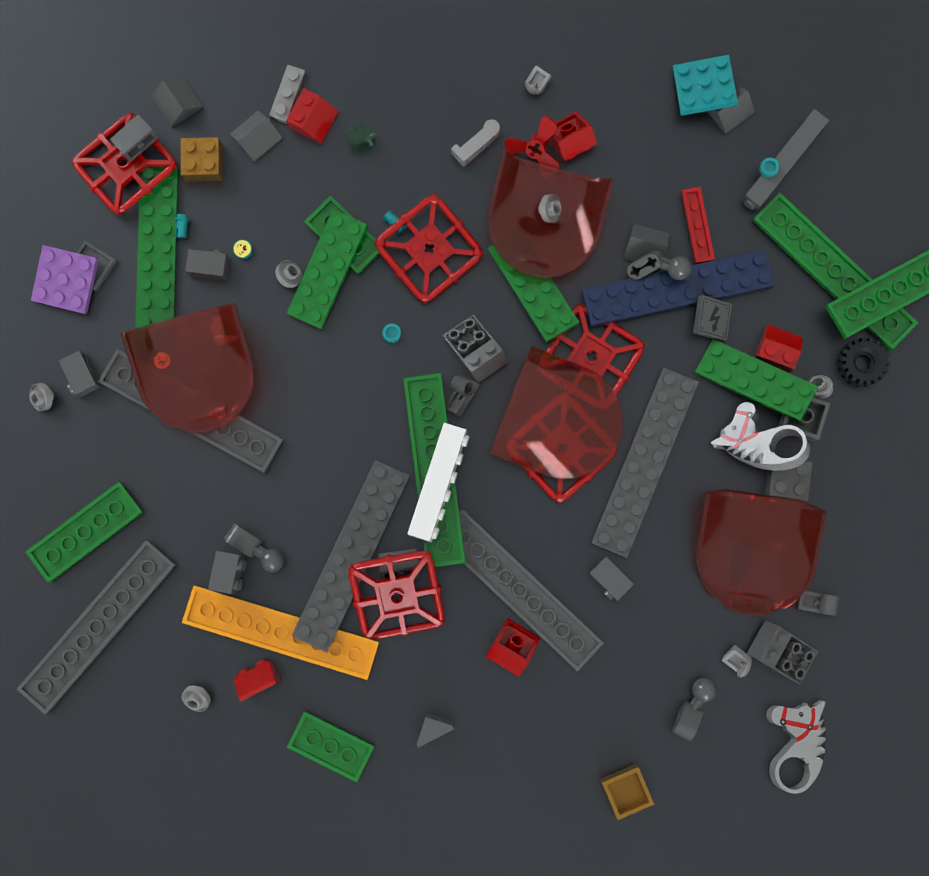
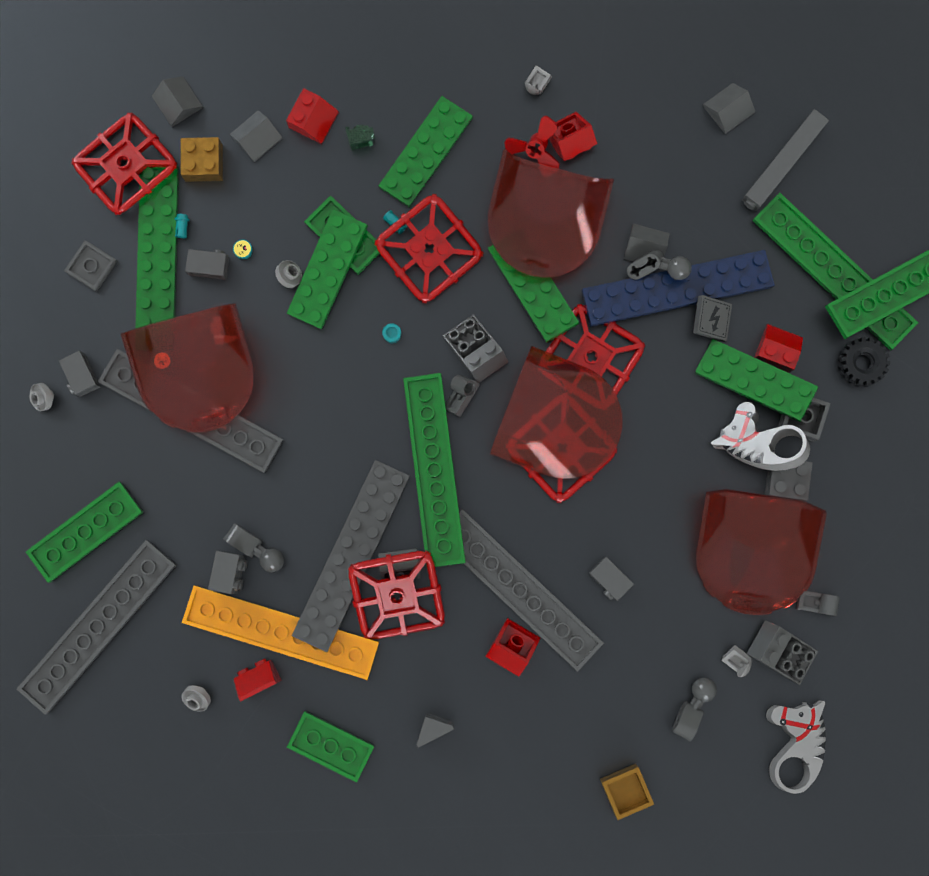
medium lavender plate [31,245,99,314] -> none
dark grey brick [110,114,158,162] -> none
light grey plate [269,65,306,124] -> none
white brick [407,423,469,543] -> none
light grey leg [451,119,500,167] -> none
light grey plate [538,194,561,223] -> none
dark grey plate [591,367,699,558] -> none
teal plate [673,55,738,116] -> none
red plate [681,187,715,264] -> none
teal tile [759,157,780,178] -> none
light grey plate [807,375,834,400] -> none
none -> green plate [378,96,473,208]

